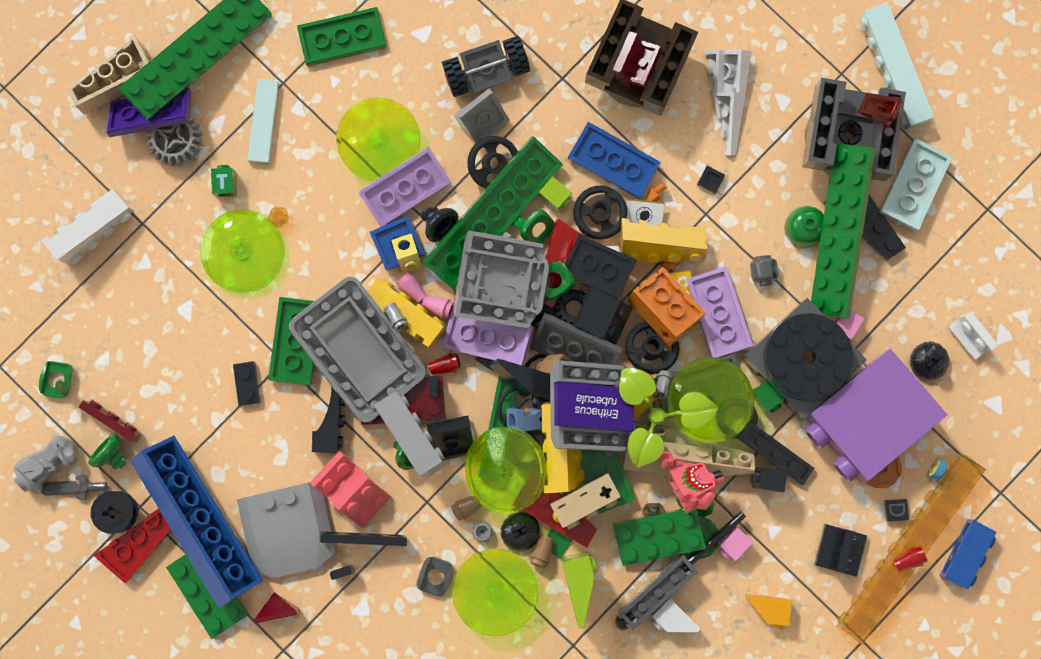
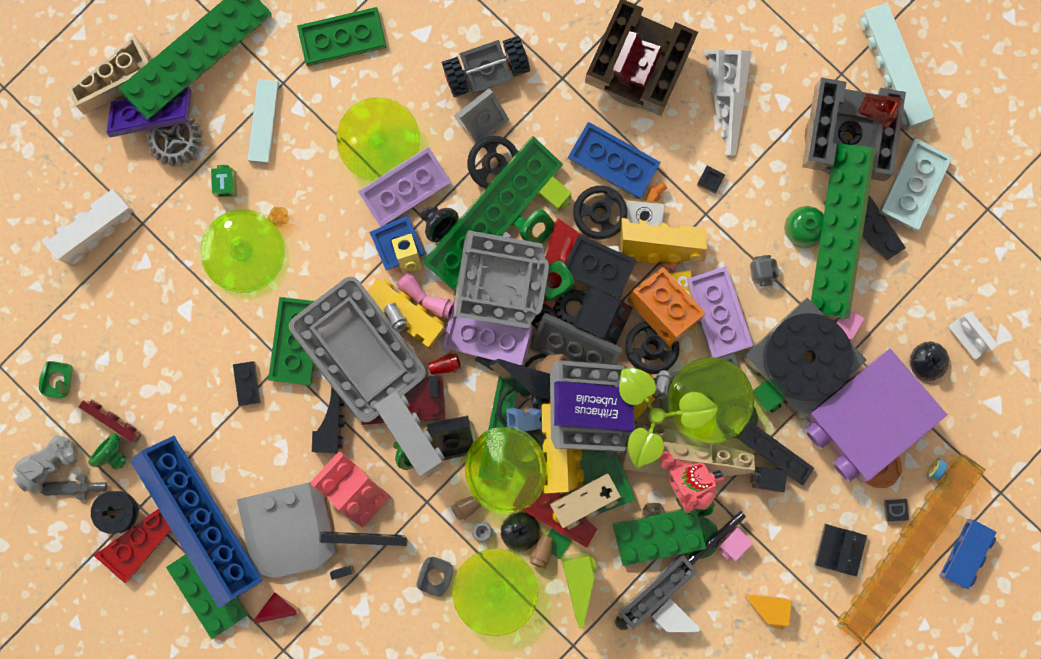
red cone [893,546,928,572] -> none

